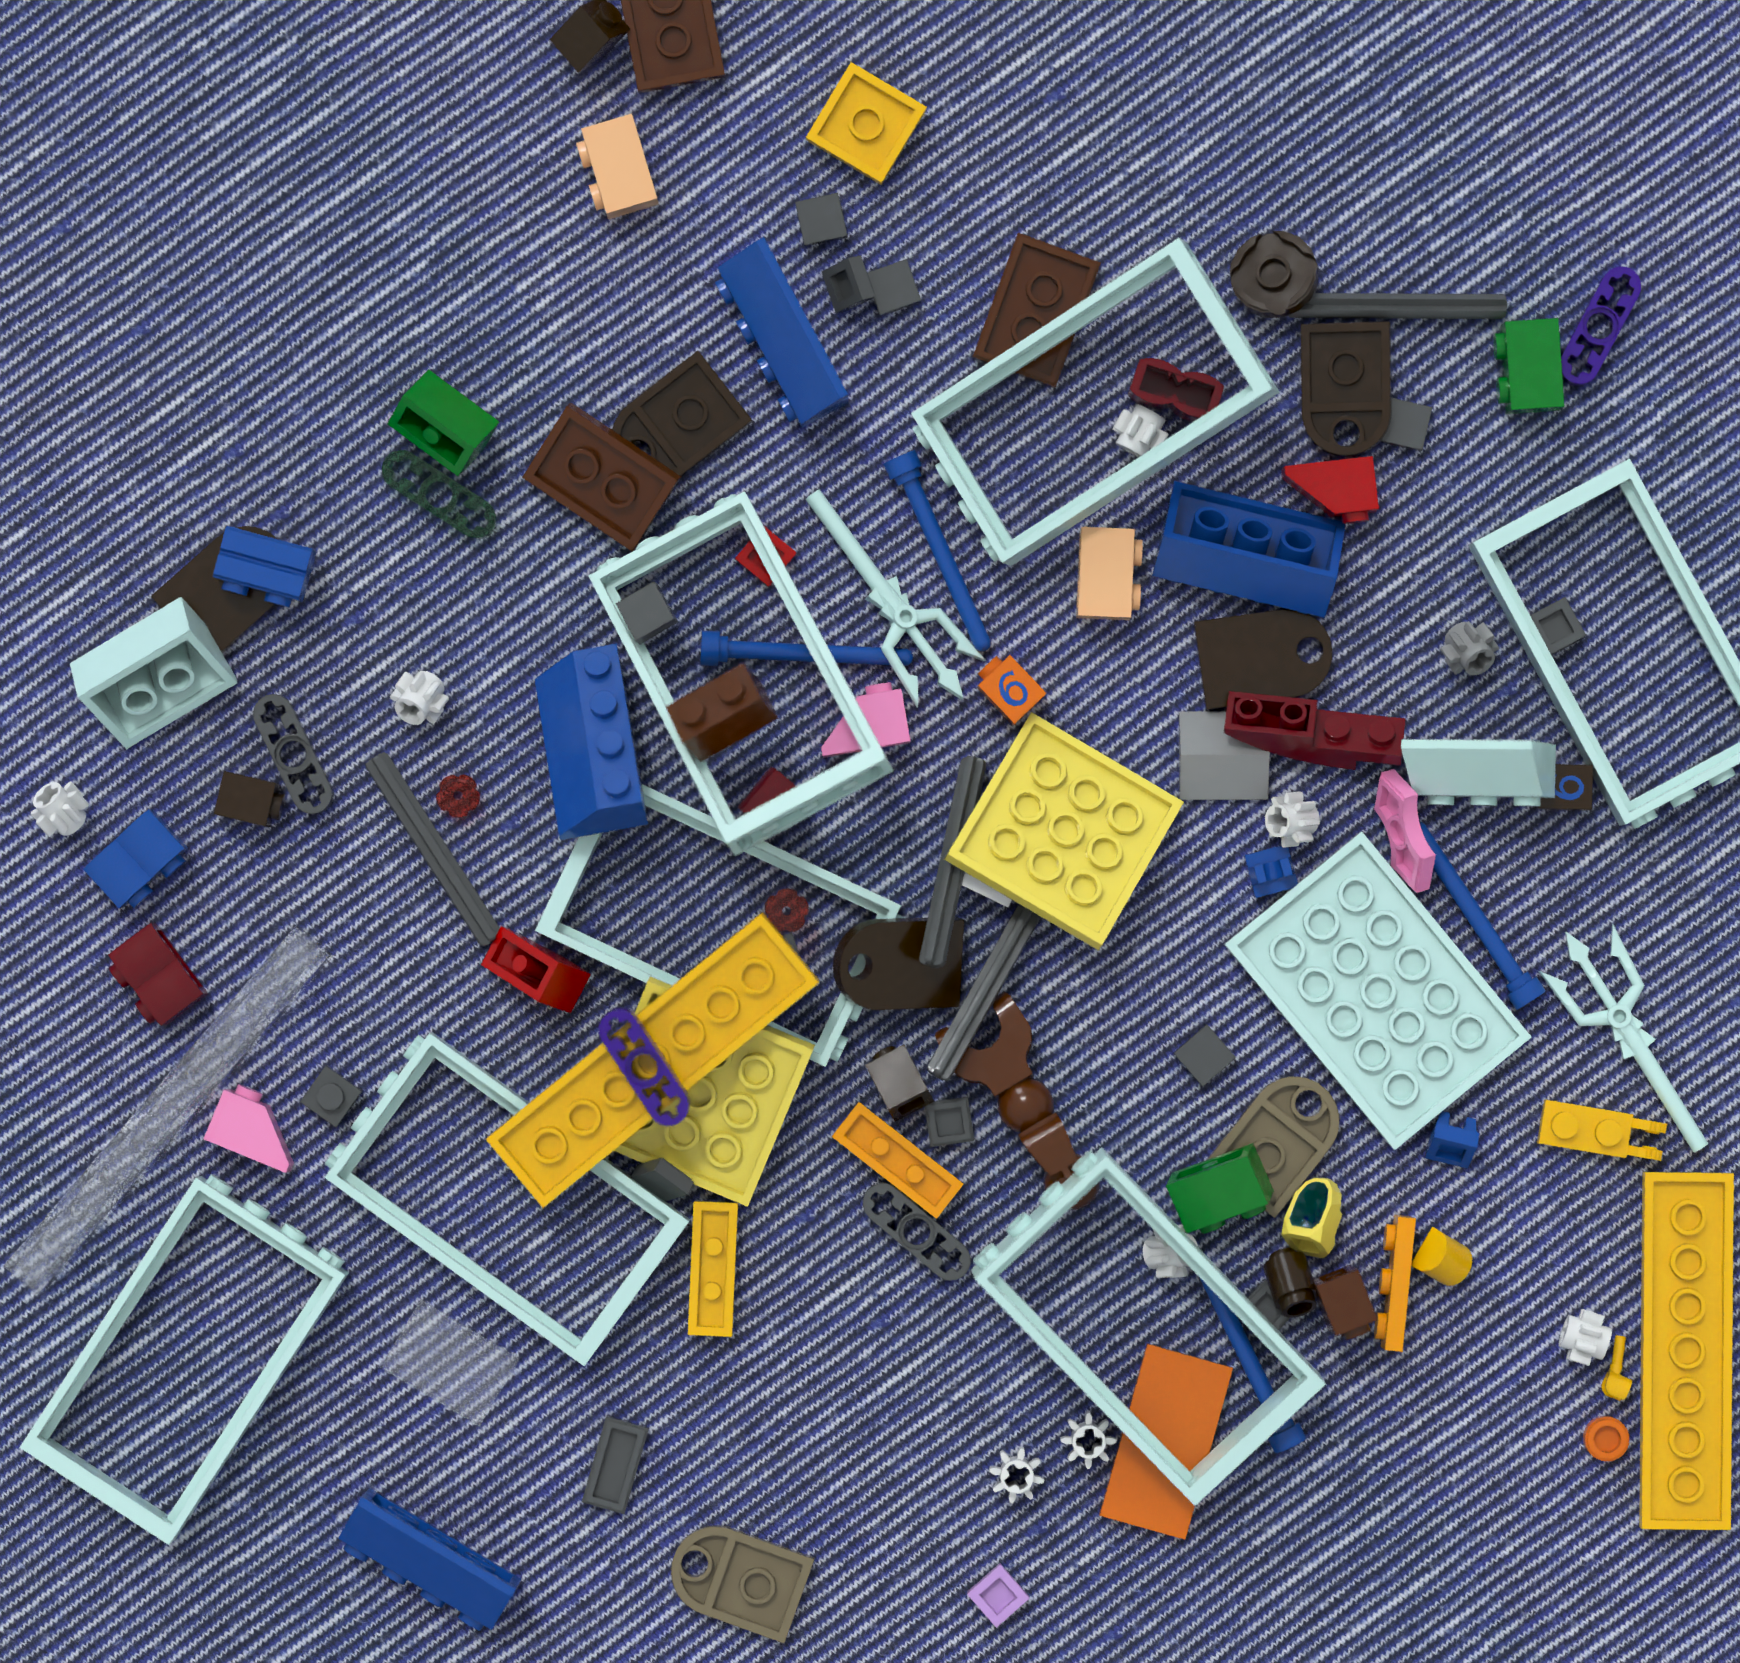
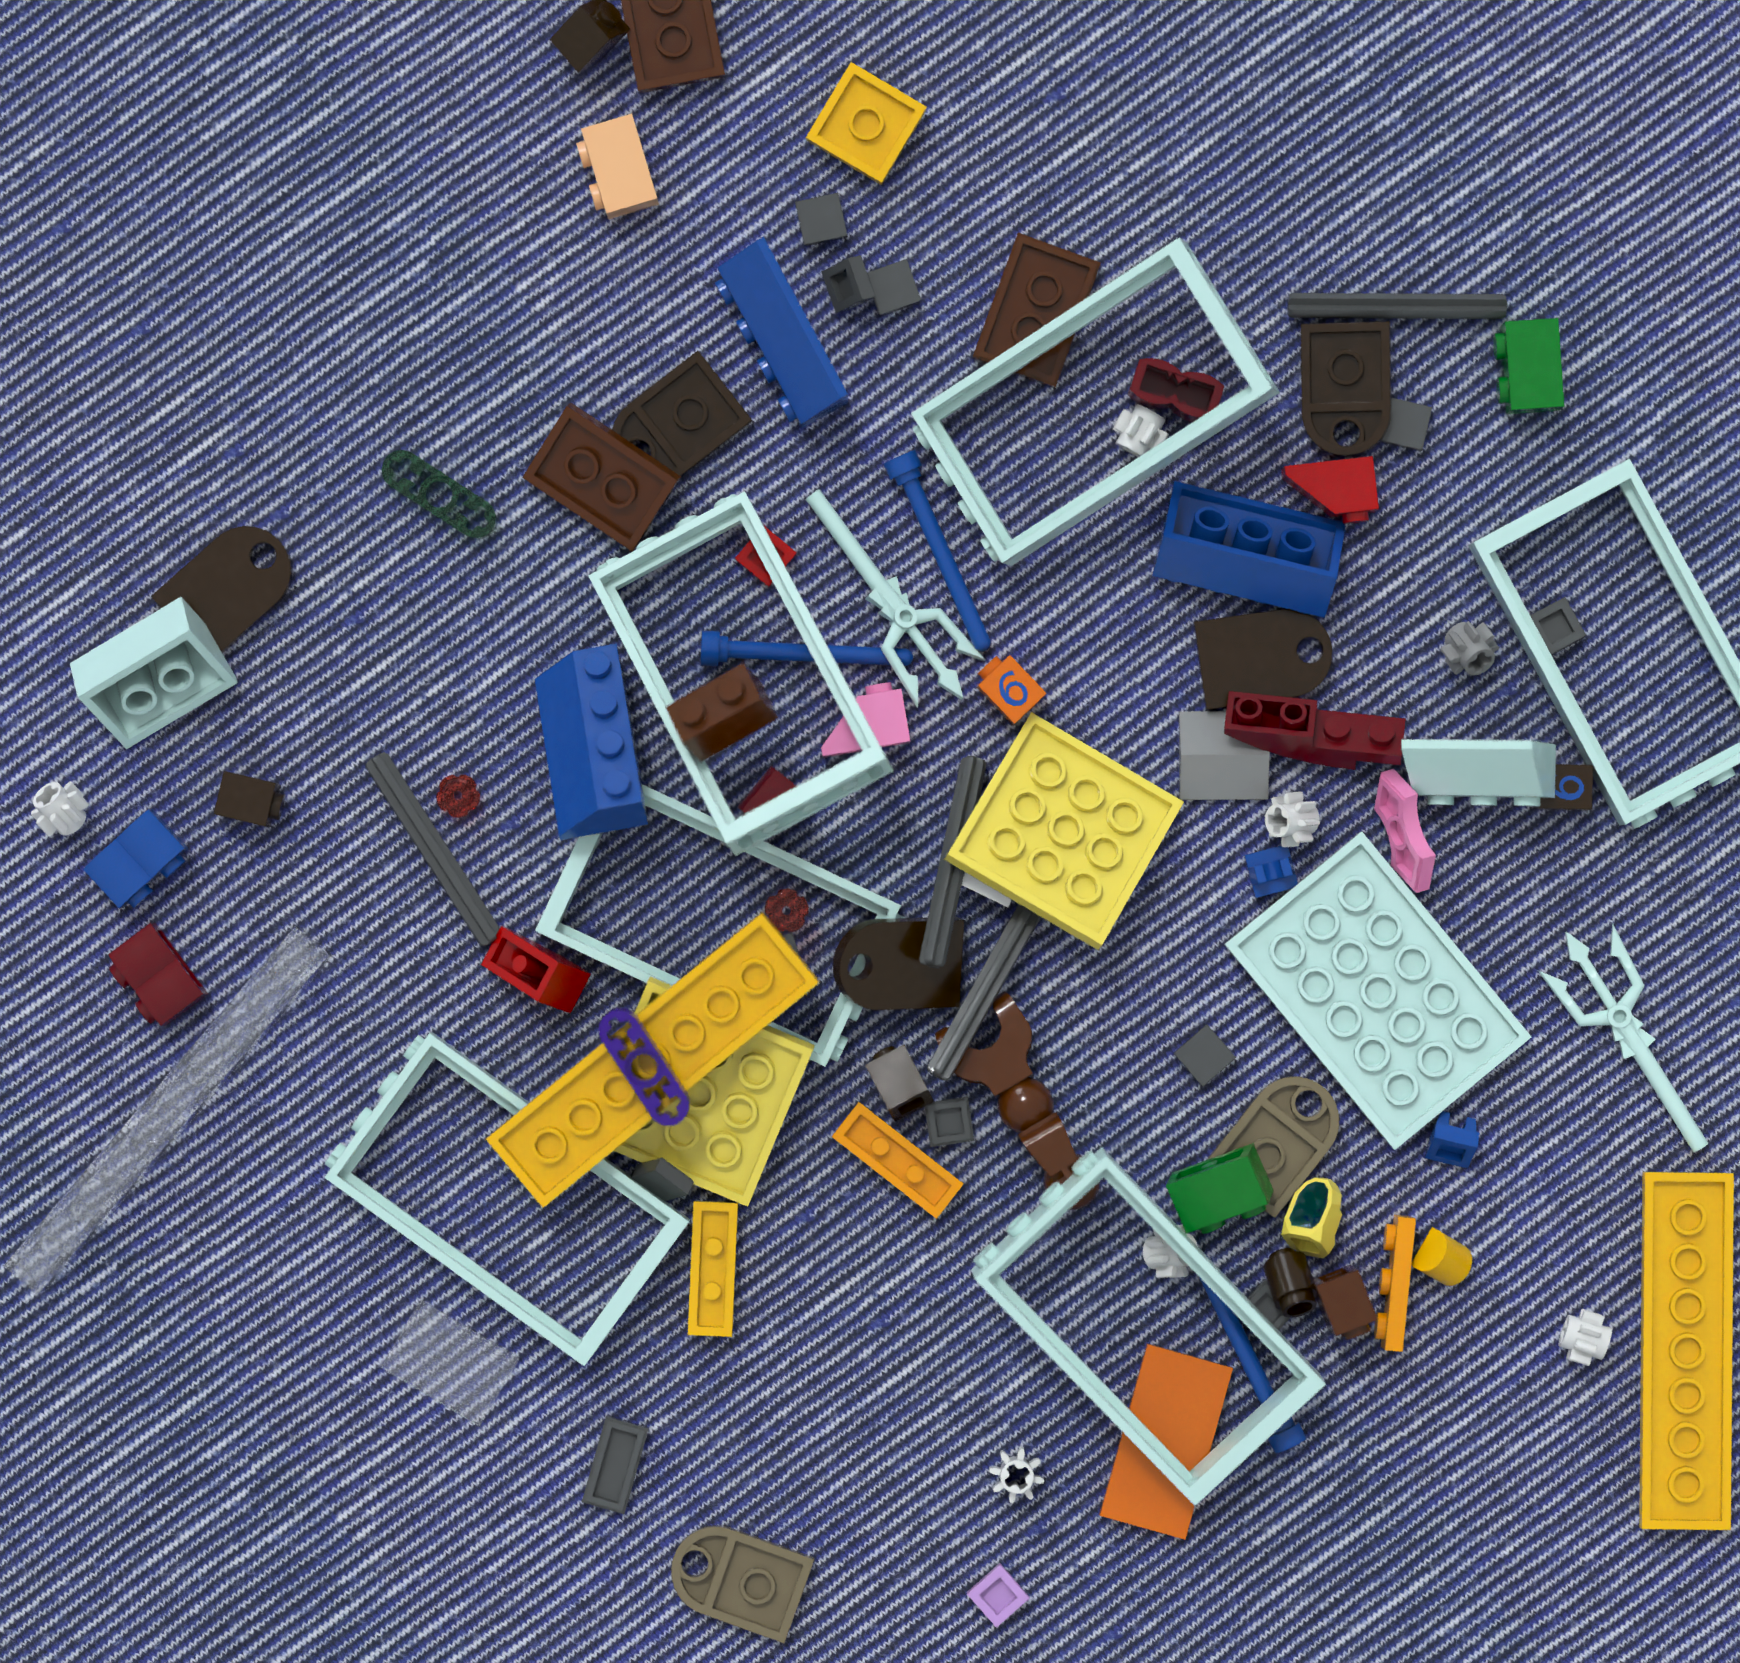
light aqua door [19,1174,350,1545] -> none
bright pink slope [204,1084,294,1173] -> none
blue brick [213,526,316,608] -> none
dark grey beam [253,694,334,814] -> none
dark grey plate [300,1065,363,1127] -> none
blue slope [338,1488,521,1631] -> none
green brick [387,369,500,476] -> none
white gear [390,671,449,725] -> none
dark grey tile [616,581,678,644] -> none
dark grey beam [863,1182,971,1281] -> none
white gear [1060,1411,1116,1469] -> none
light nougat brick [1076,527,1143,620] -> none
dark brown tile [1230,231,1319,318] -> none
blue piece [1419,821,1546,1010] -> none
yellow hinge [1537,1099,1667,1161] -> none
dark purple beam [1561,266,1641,386] -> none
orange tile [1583,1416,1629,1461] -> none
yellow hand [1601,1335,1632,1401] -> none

